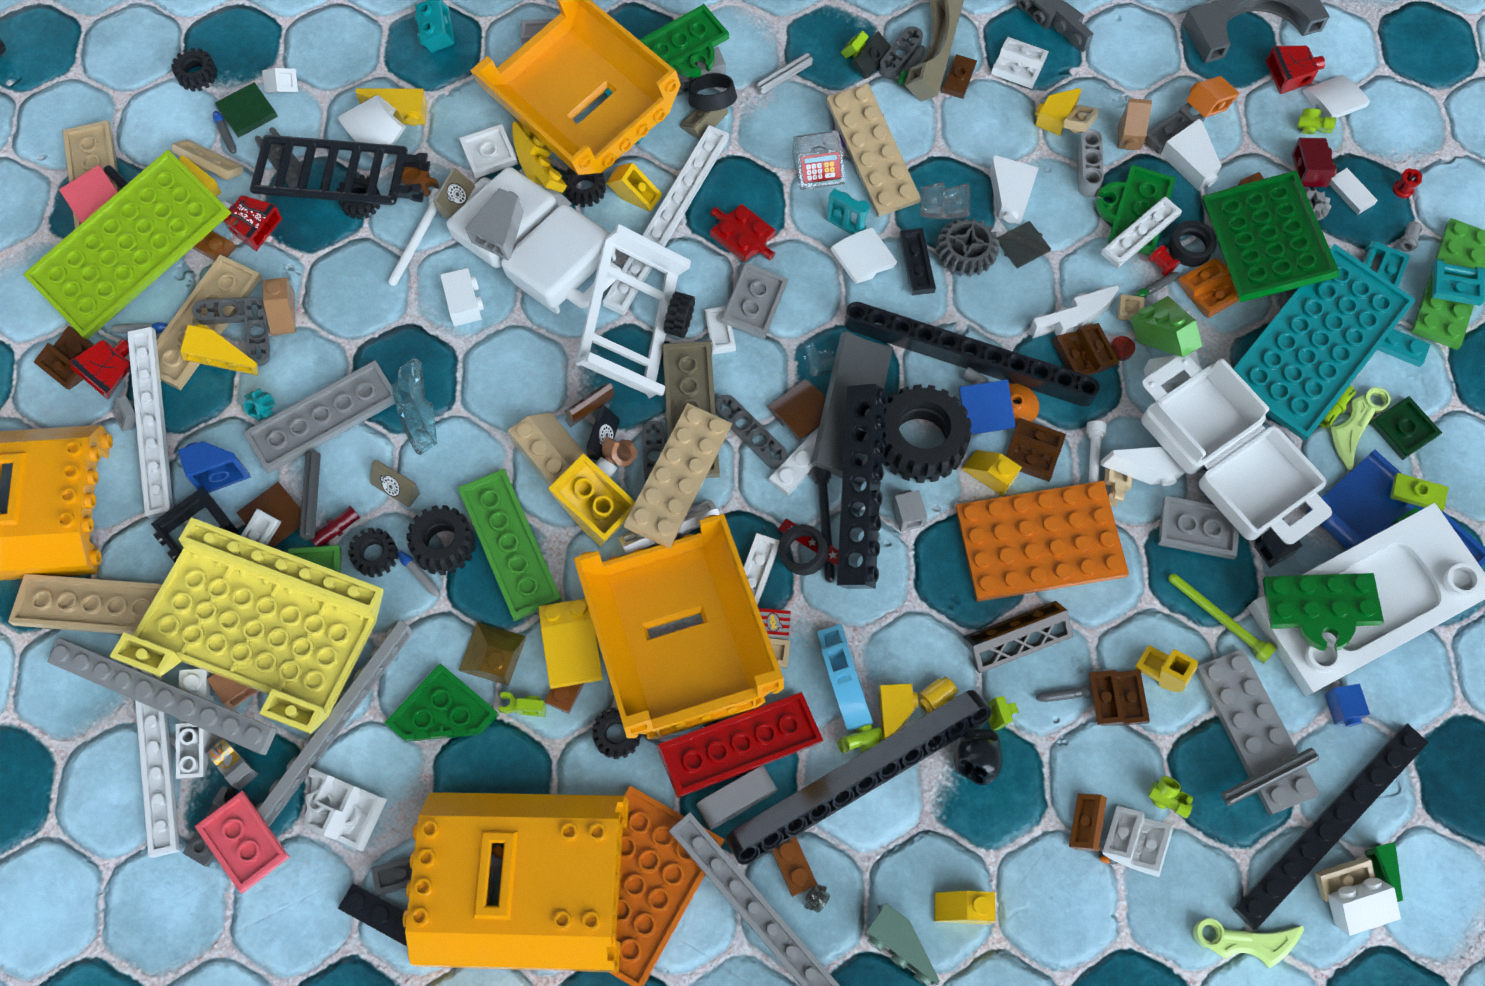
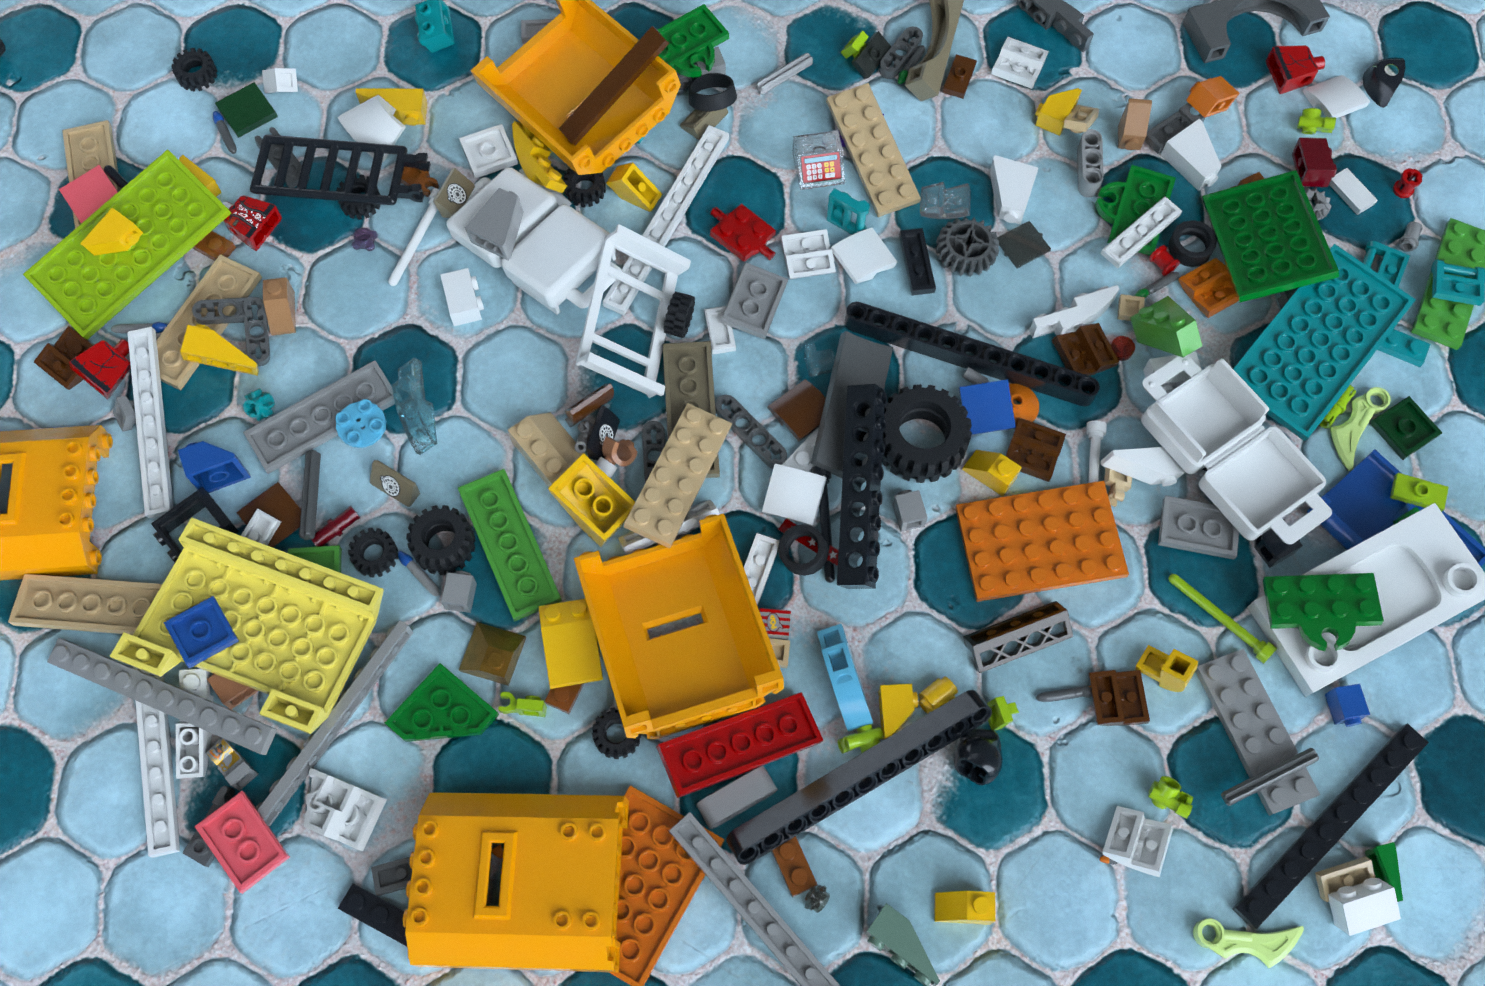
tan plate [171,139,243,180] -> none
dark orange plate [1069,793,1107,852] -> none
none -> yellow slope [80,208,143,256]
none -> blue tile [164,596,239,669]
none -> medium azure plate [335,399,387,448]
none -> clear purple plate [352,228,378,251]
none -> light grey brick [441,571,477,613]
none -> reddish brown tile [559,26,669,146]
none -> light grey arm [575,420,593,453]
none -> white slope [762,464,827,526]
none -> white slope [781,229,836,280]
none -> black piece [1362,58,1405,108]

